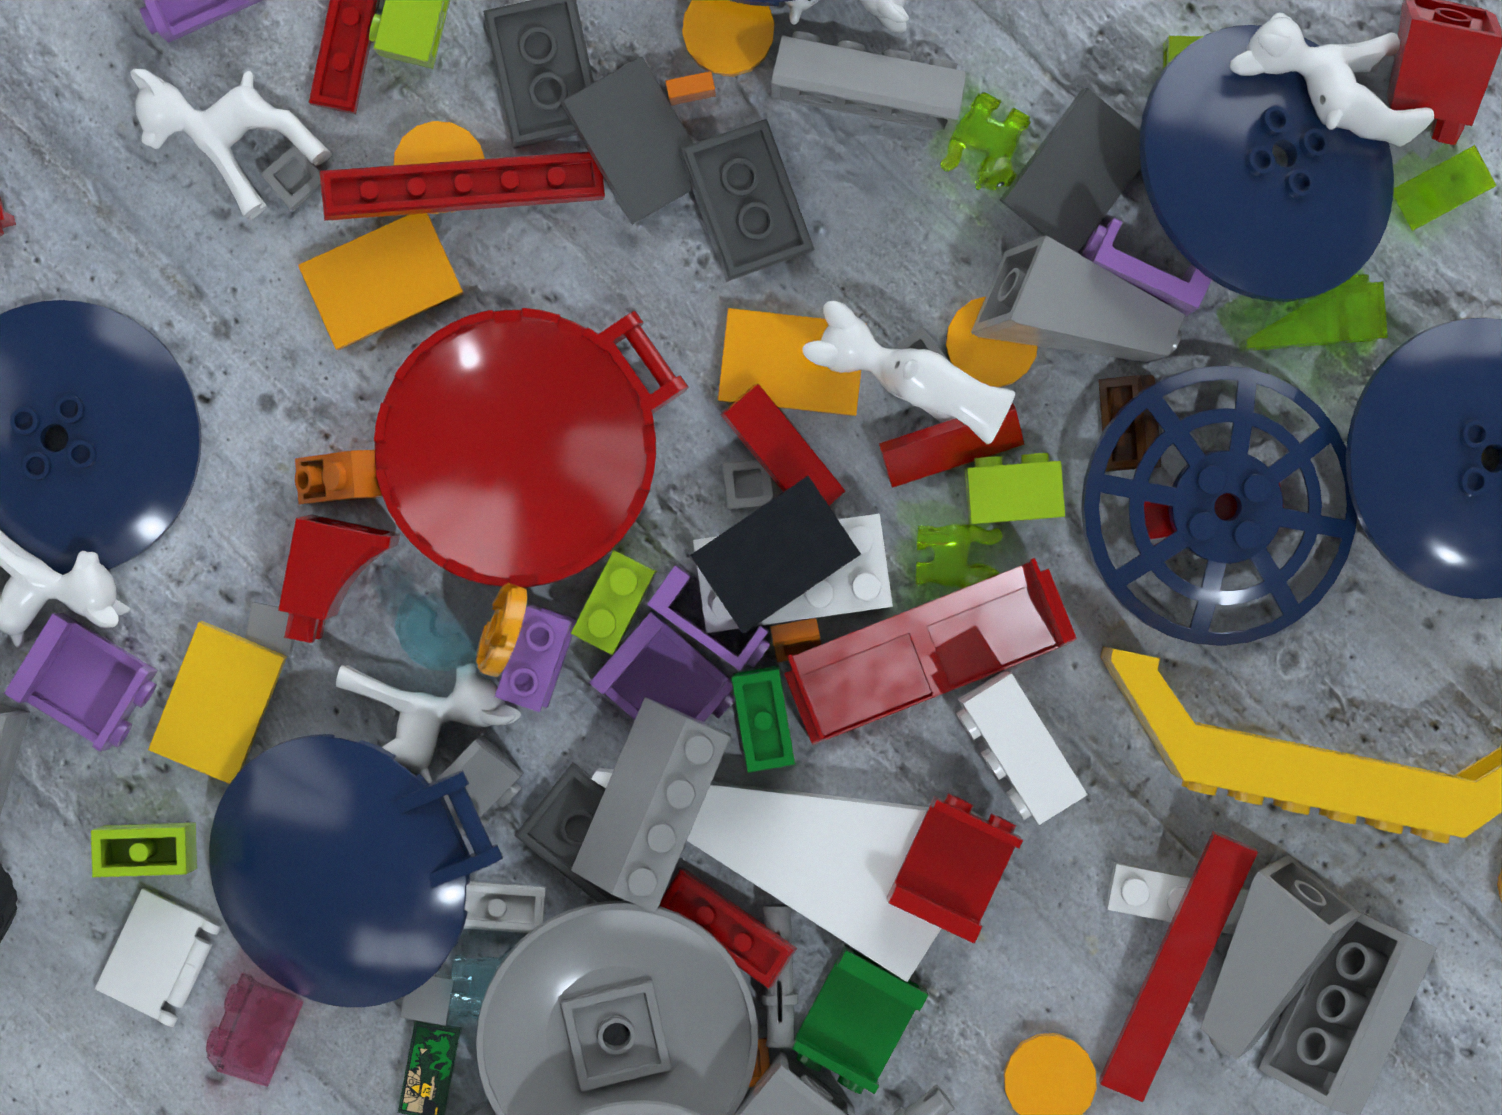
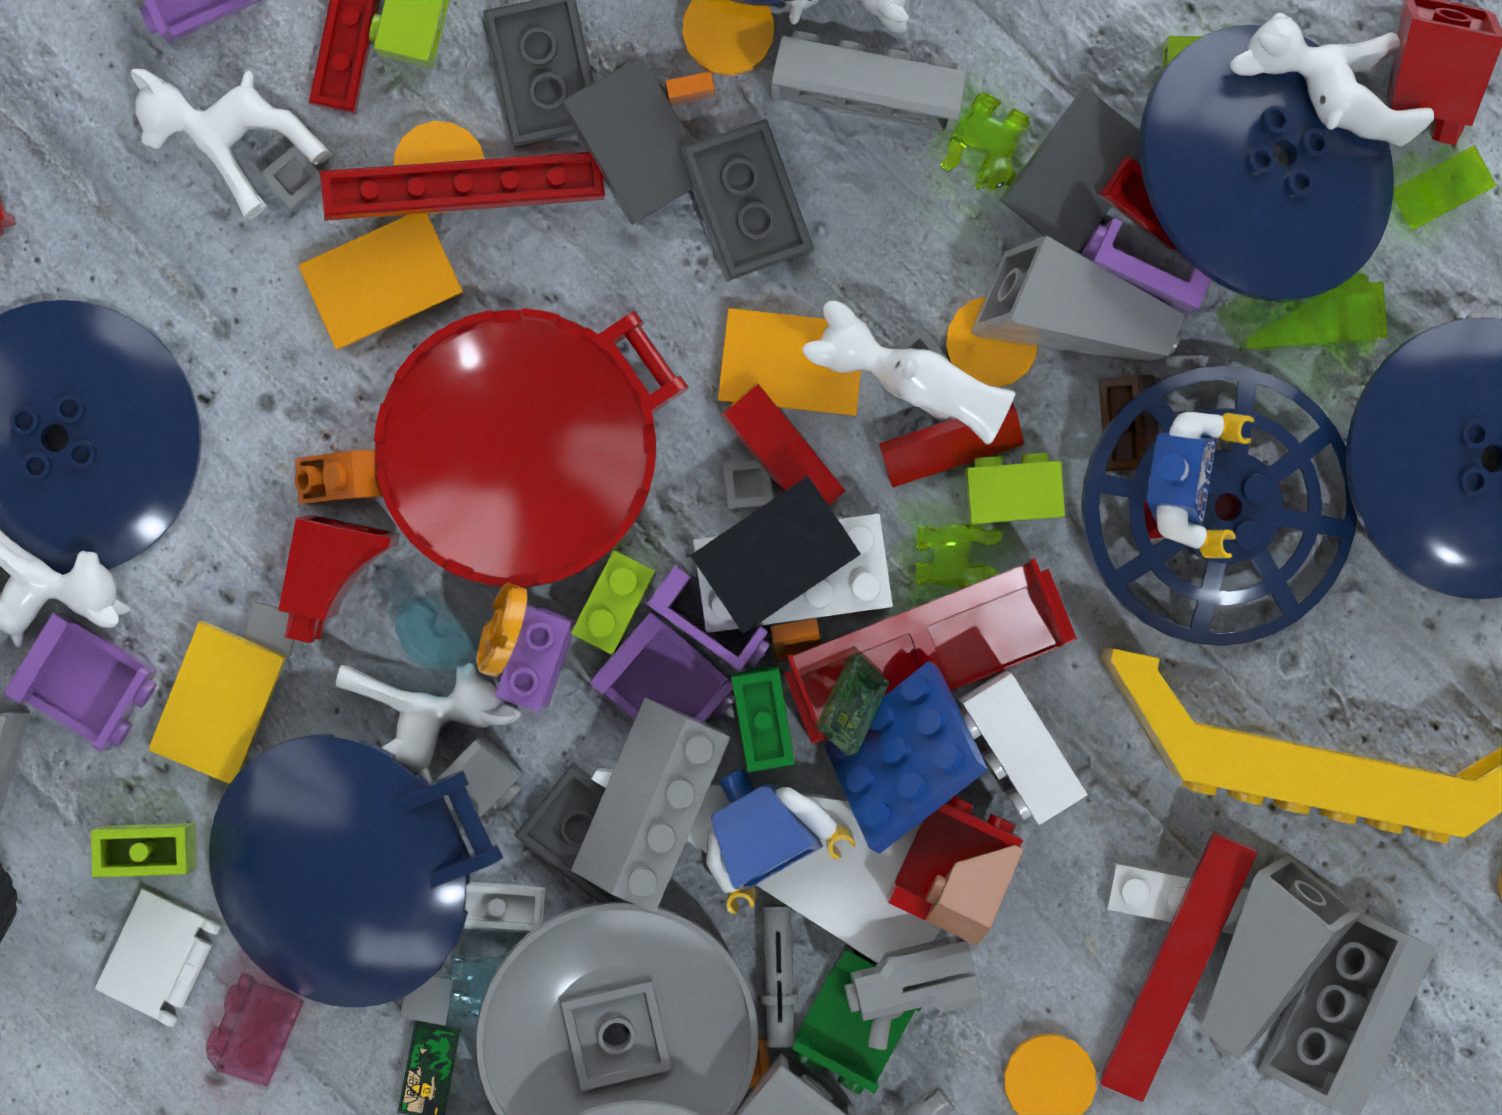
red tile [659,869,797,989] -> none
none -> blue torso [706,769,856,914]
none -> clear green tile [815,653,890,756]
none -> blue plate [824,661,988,854]
none -> light grey piece [844,936,982,1050]
none -> nougat slope [925,846,1023,946]
none -> red plate [1099,157,1176,250]
none -> torso [1147,412,1254,558]

